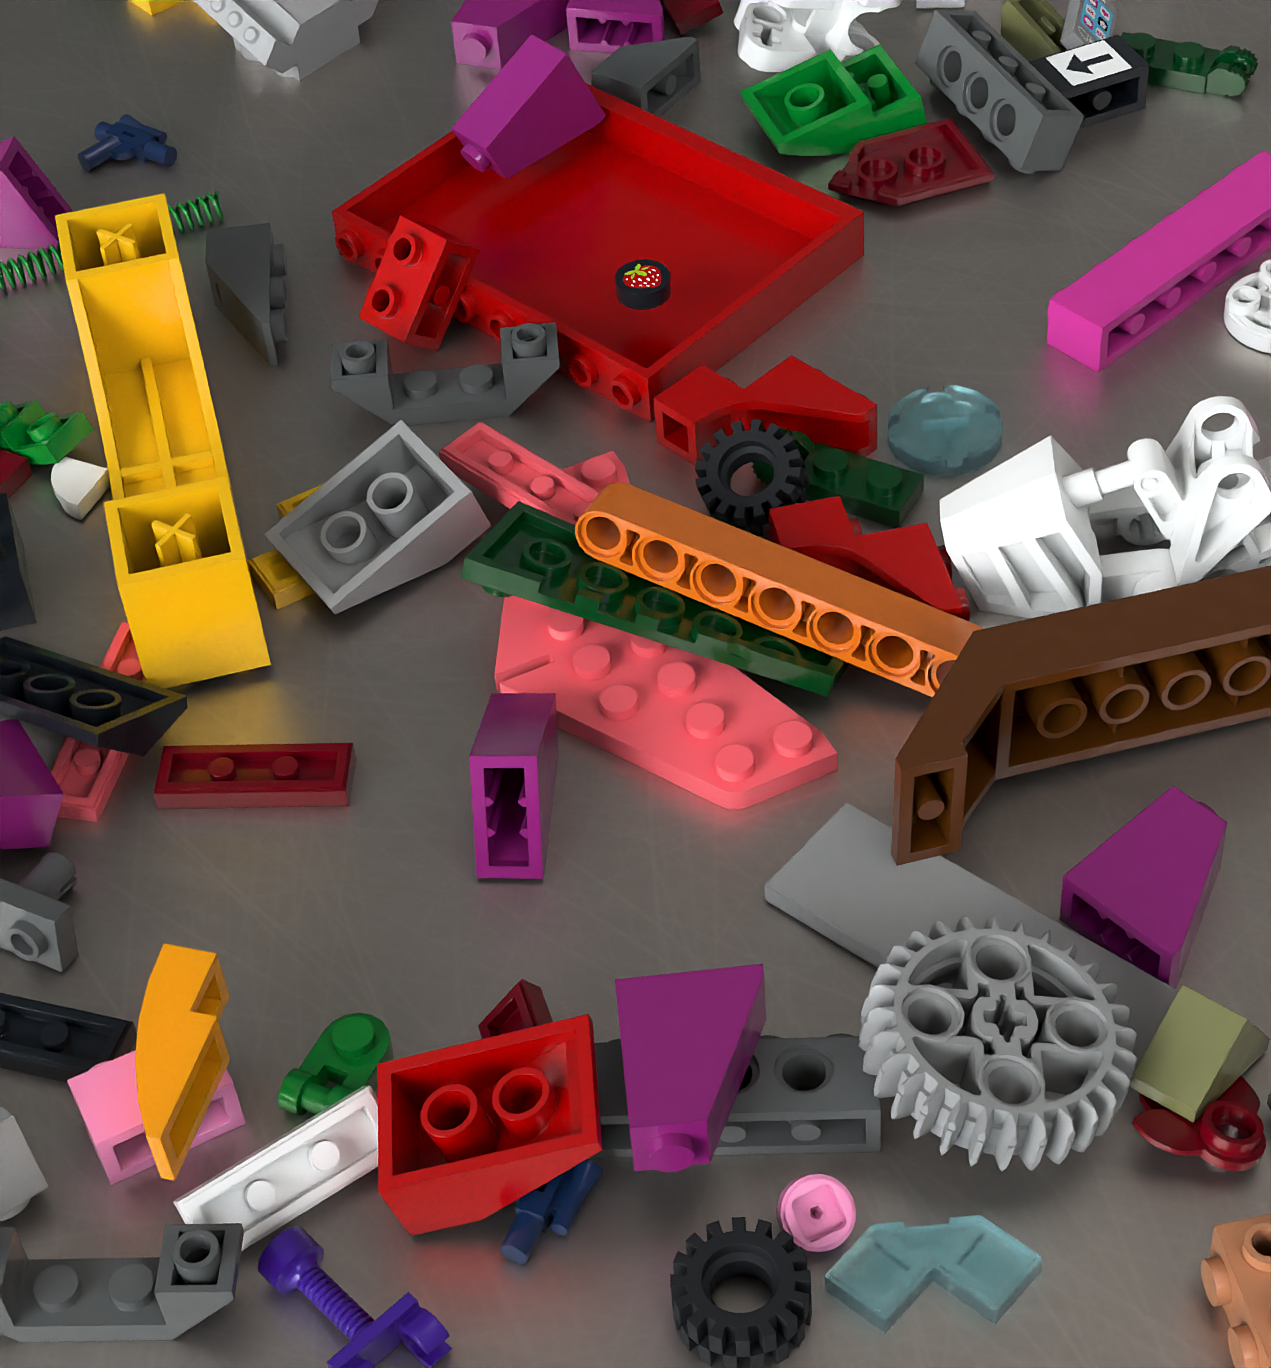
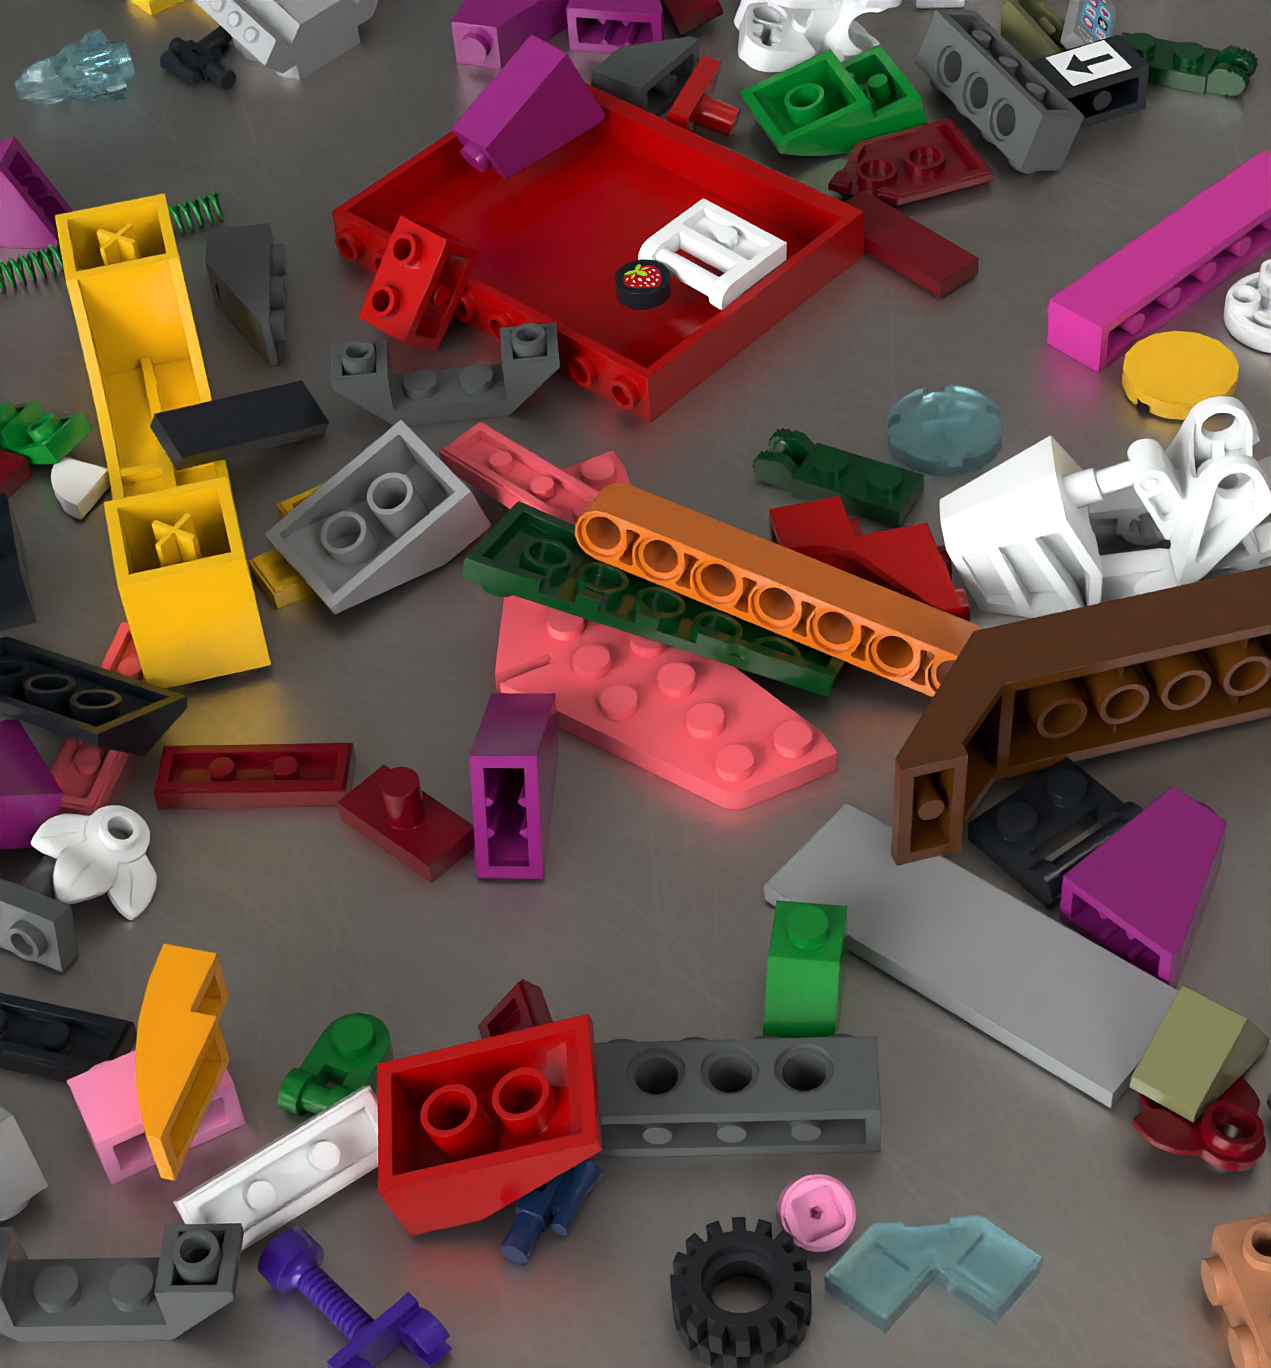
dark blue piece [78,114,177,171] -> none
magenta slope [615,964,766,1172] -> none
red arch [653,355,877,465] -> none
black tyre [695,419,809,536] -> none
light grey gear [858,915,1137,1172] -> none
none -> clear light blue rock [14,29,136,105]
none -> white plate [31,805,157,920]
none -> black tile [150,380,329,471]
none -> black piece [160,26,236,89]
none -> dark red tile [337,764,475,883]
none -> white plate [638,198,787,310]
none -> red tile [667,55,741,137]
none -> green slope [763,900,848,1038]
none -> dark red tile [845,191,979,298]
none -> black plate [968,757,1143,905]
none -> yellow tile [1122,331,1239,420]

